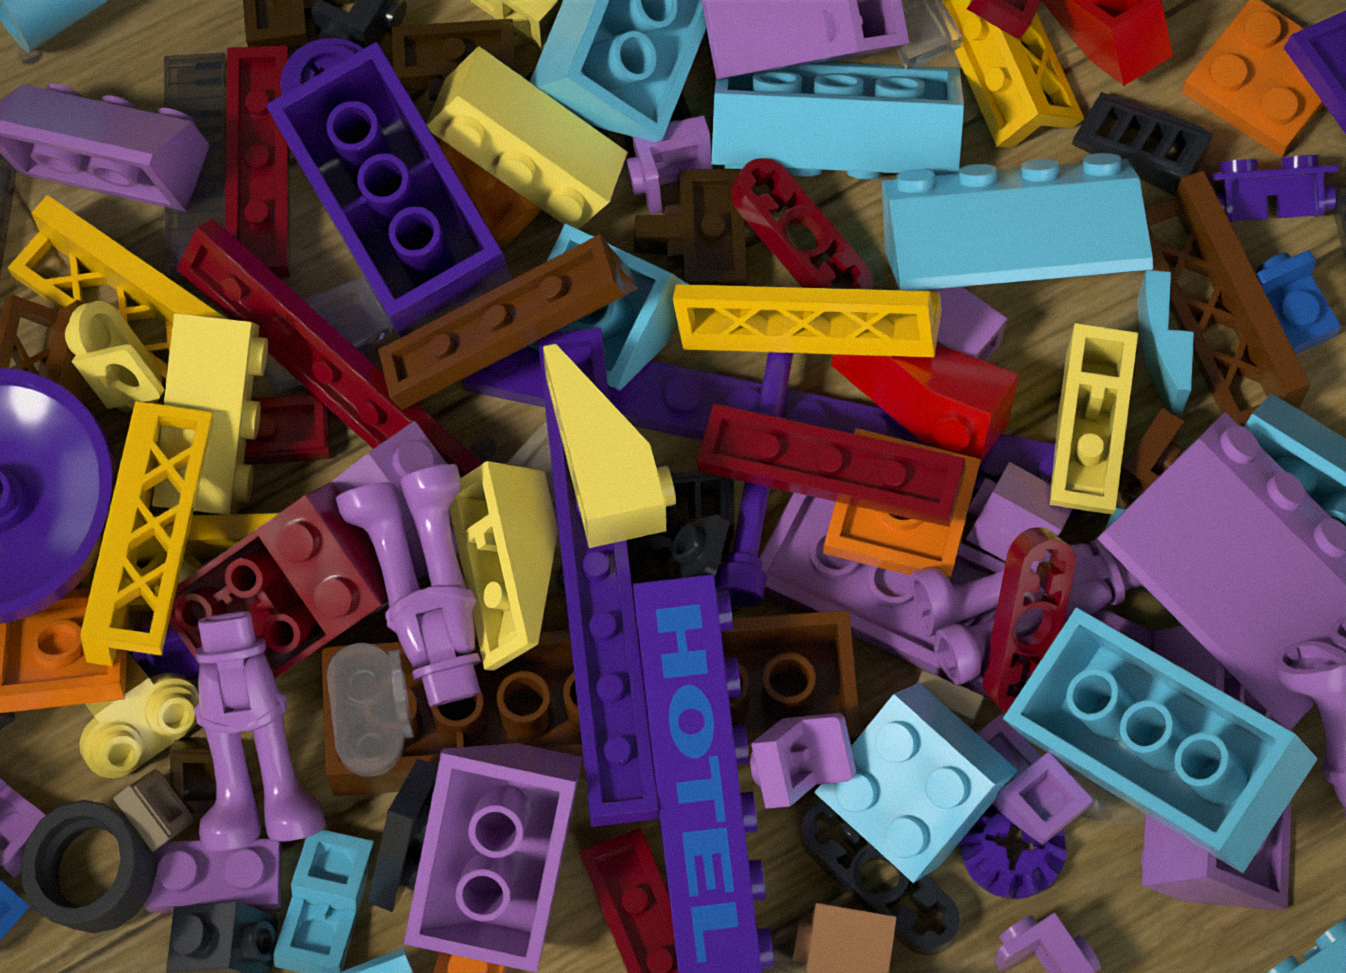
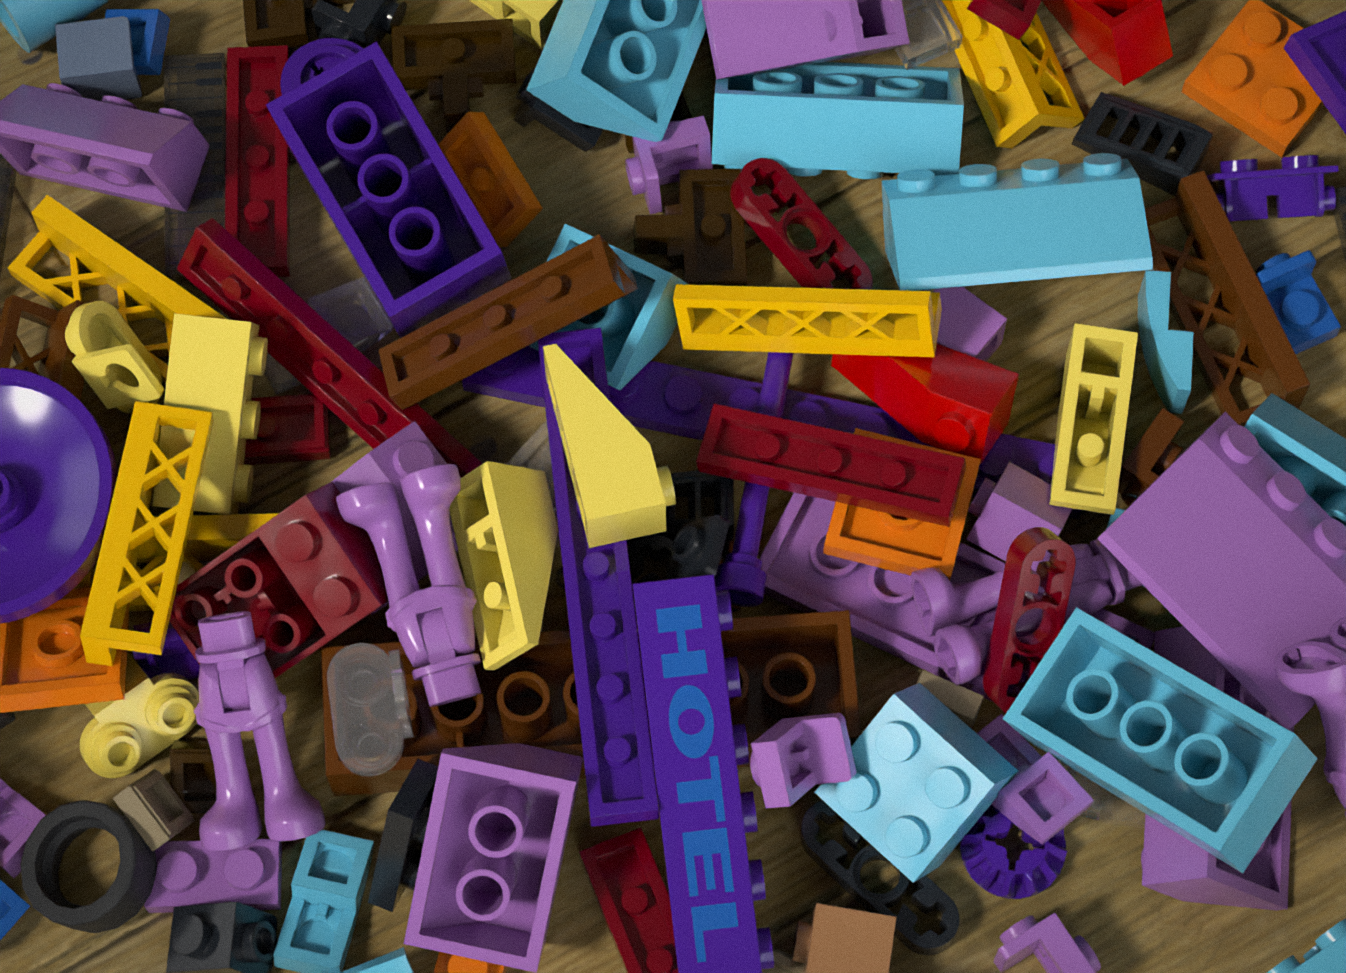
light yellow brick [426,46,628,229] -> none
none -> sand blue panel [55,16,142,101]
none -> blue plate [105,9,171,75]

